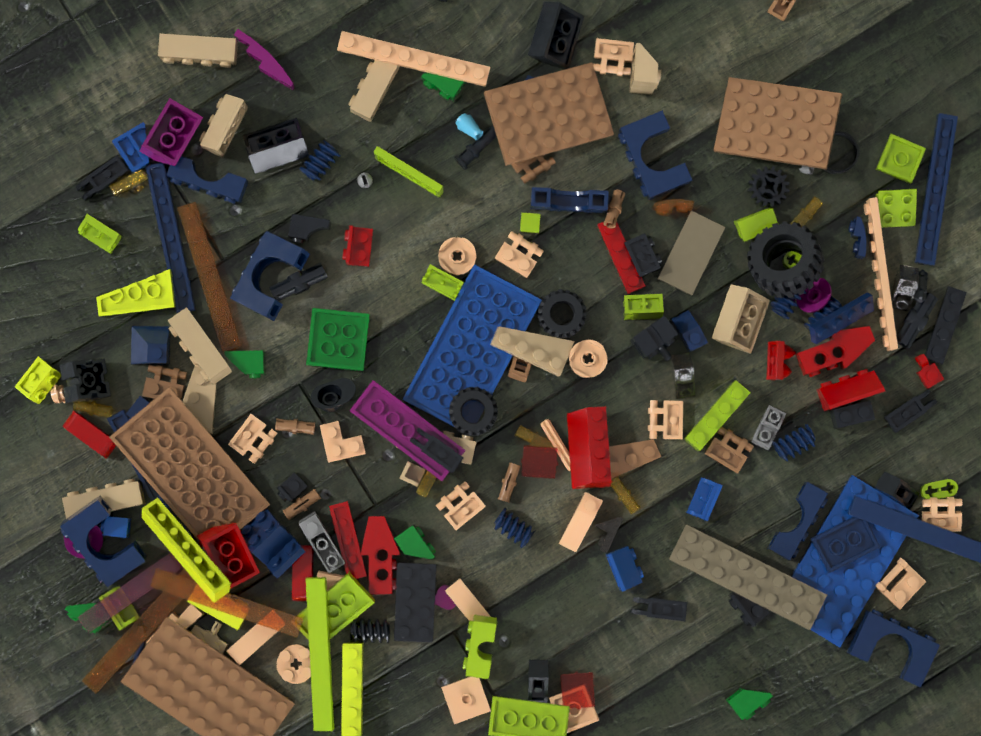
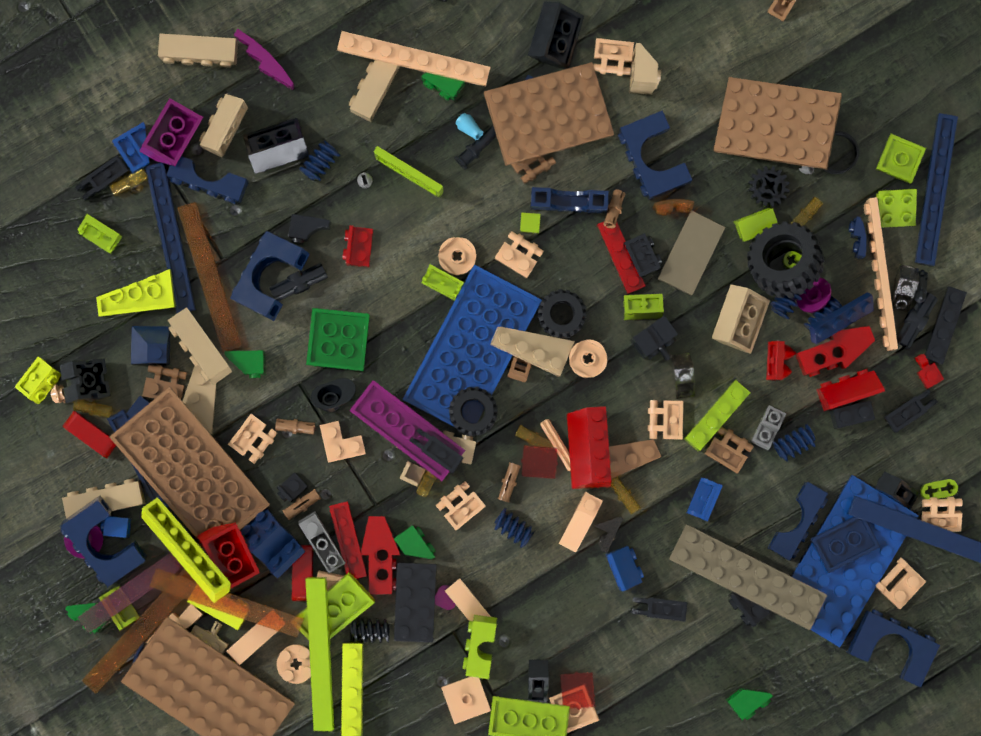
dark blue slope [671,310,708,353] -> none

